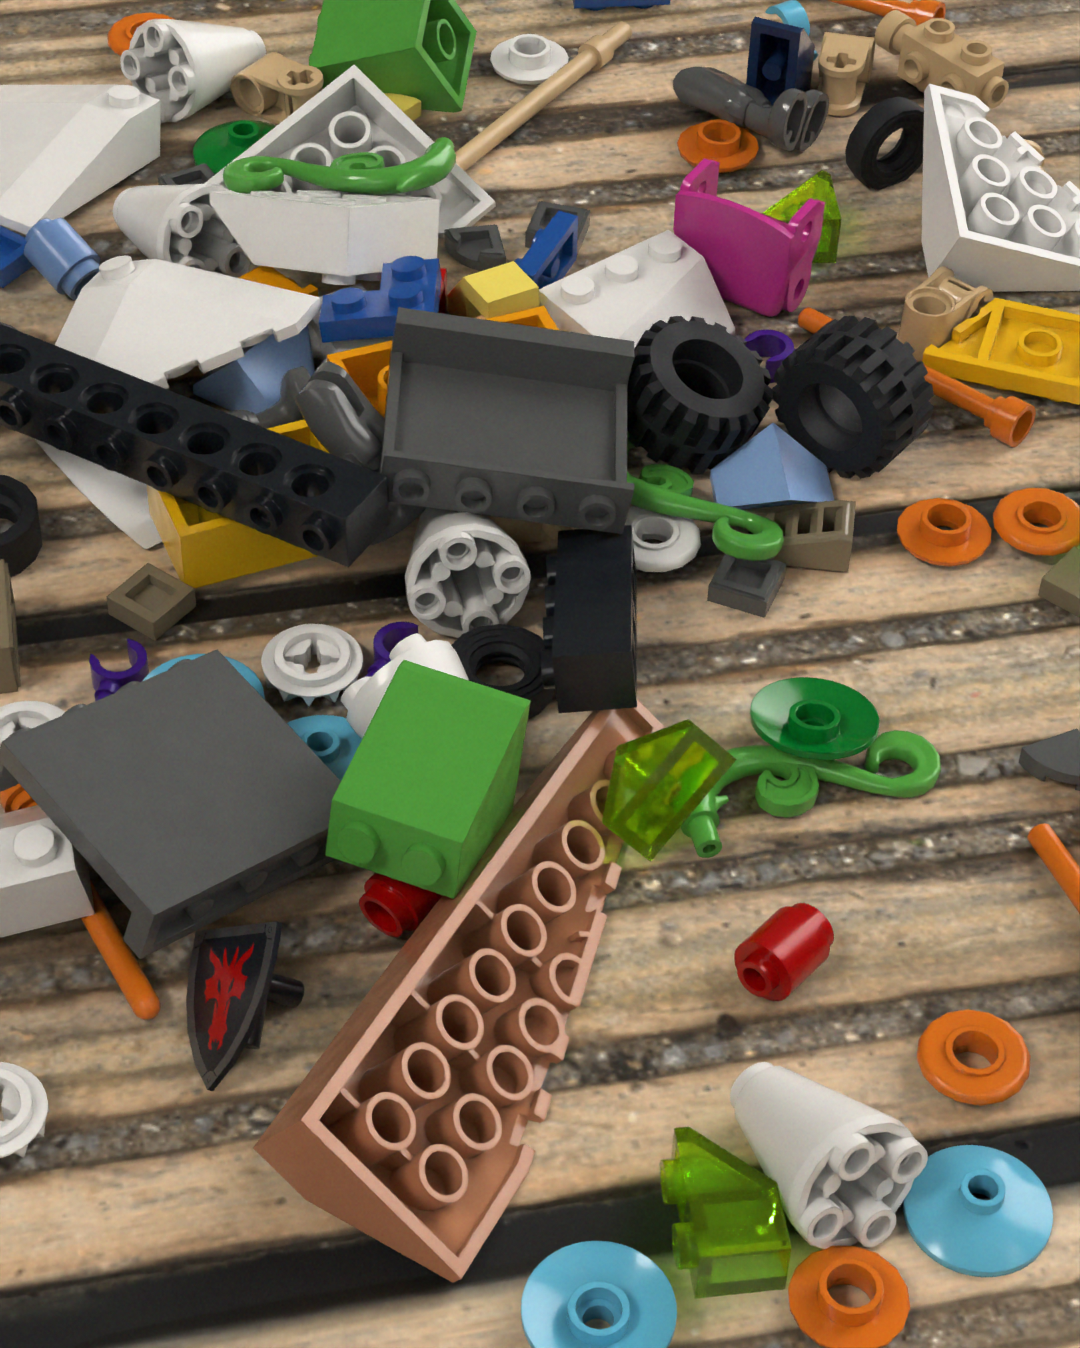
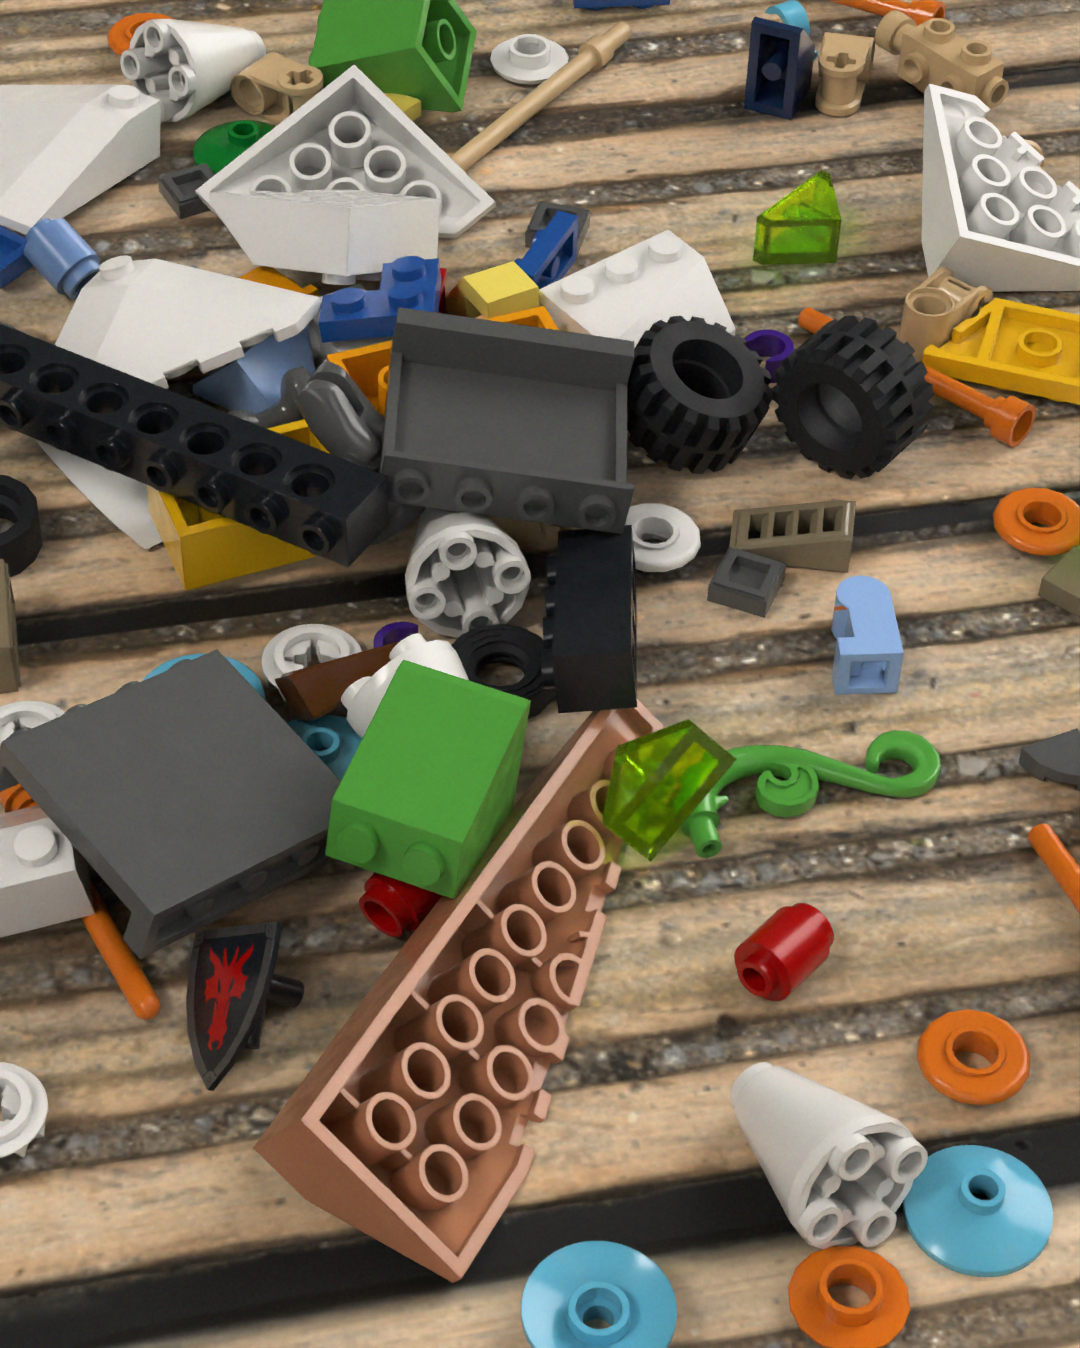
dark purple piece [89,638,149,701] -> none
dark tan tile [107,563,196,641] -> none
white cone [113,184,251,278] -> none
bright green plant [223,137,456,195] -> none
dark grey tile [444,224,506,271] -> none
bright green plant [627,431,784,561] -> none
clear neon green slope [660,1127,792,1299] -> none
dark grey piece [673,67,829,151] -> none
dark pink piece [673,158,825,317] -> none
orange piece [677,119,759,173] -> none
light blue slope [710,422,835,509] -> none
green dish [750,677,880,760] -> none
black tyre [845,97,924,190] -> none
orange piece [897,498,992,567] -> none
none -> reddish brown slope [275,641,400,722]
none -> light blue leg [831,575,904,694]

